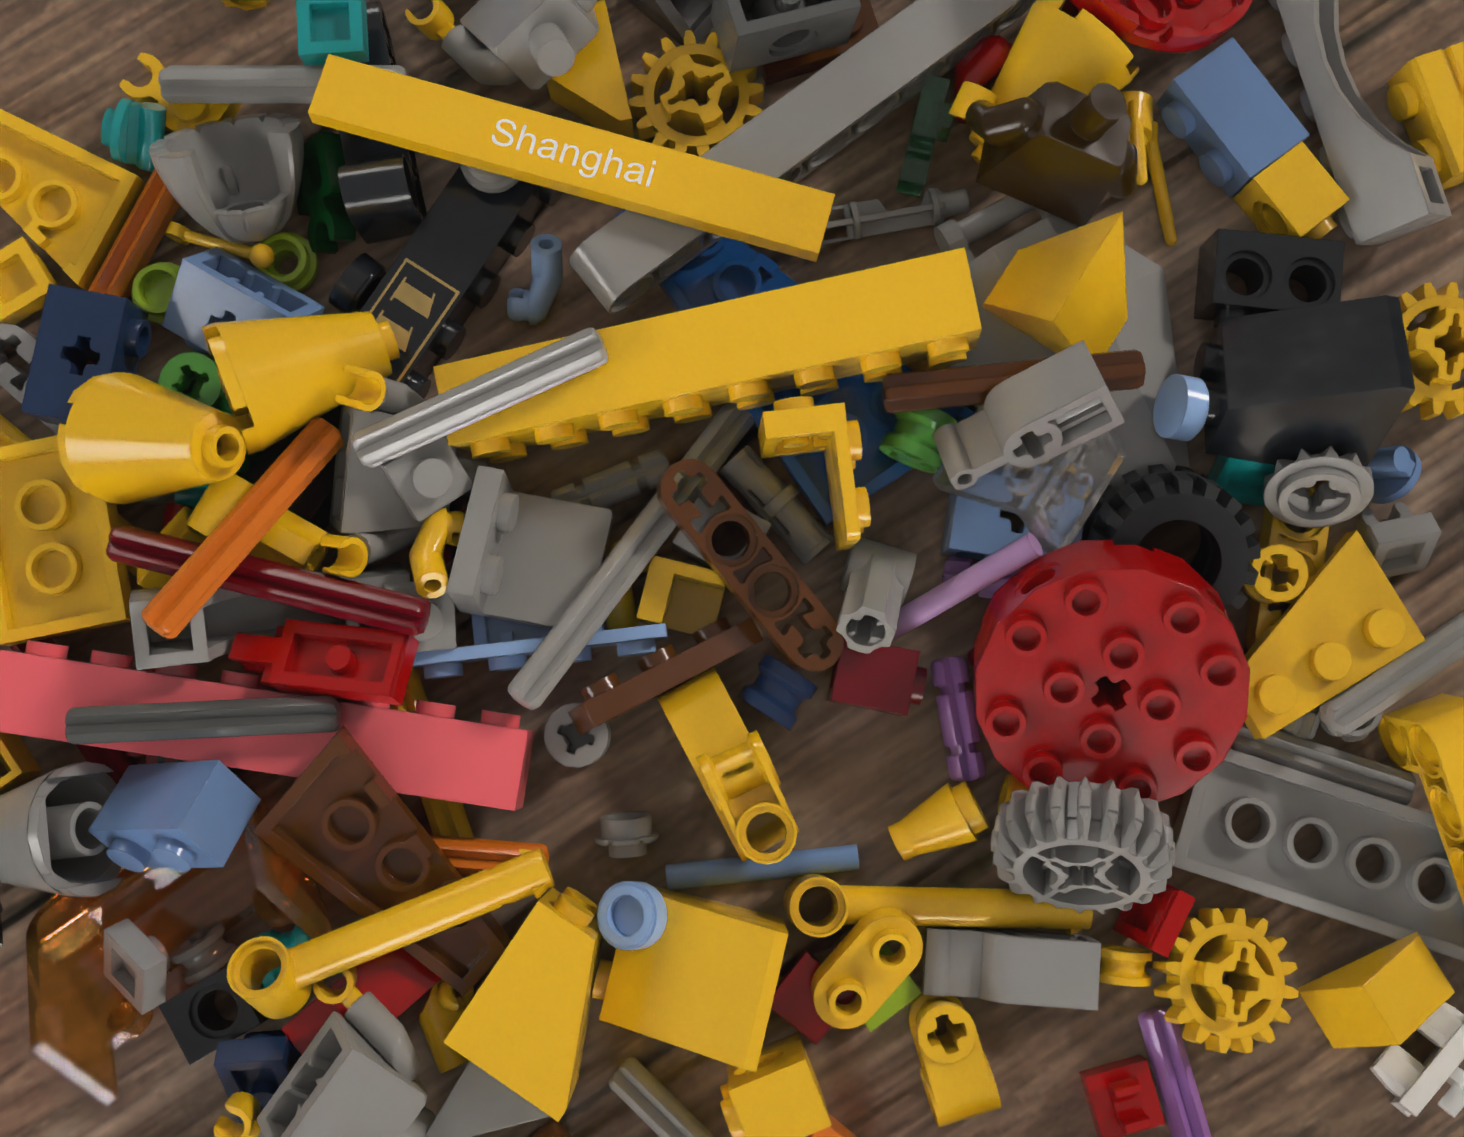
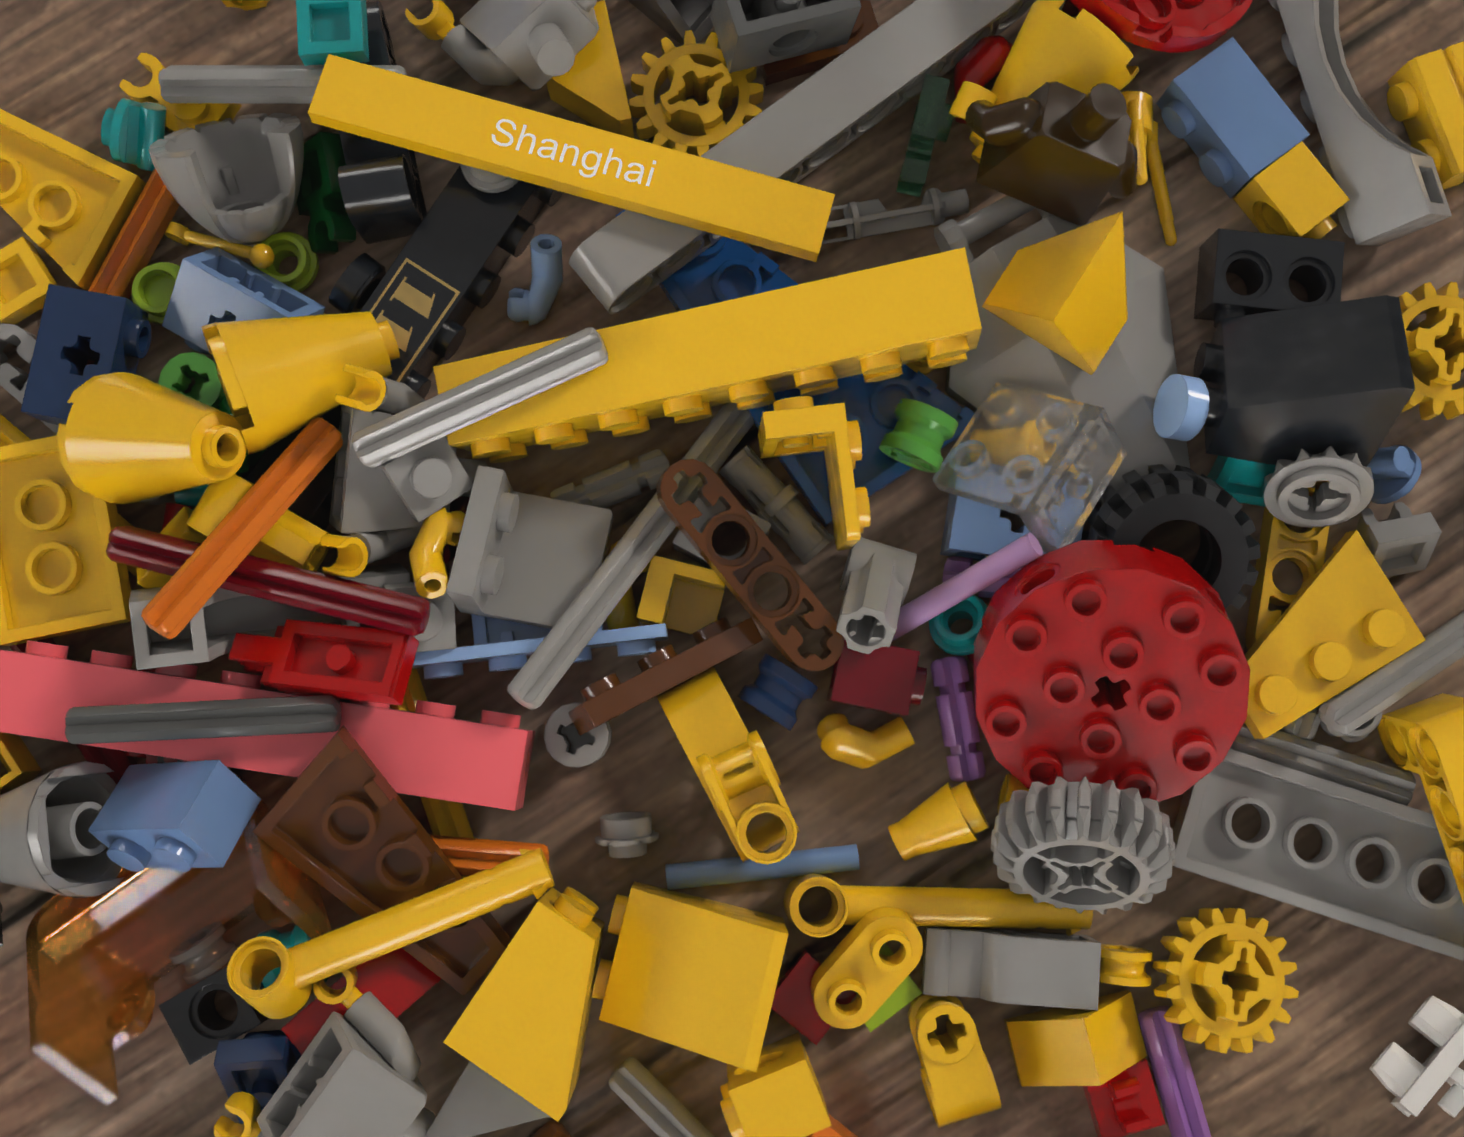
light grey plate [103,917,170,1015] -> none
yellow arm [419,979,475,1074] -> none
light blue tile [597,881,667,950] -> none
reddish brown axle [882,349,1146,413] -> none
light grey piece [932,340,1125,490] -> none
red tile [1113,884,1196,958] -> none
yellow bush [1243,544,1308,604] -> none
yellow slope [1298,931,1455,1048] -> none
none -> yellow arm [817,713,915,769]
none -> teal plate [929,595,988,656]
none -> yellow slope [1004,990,1147,1087]

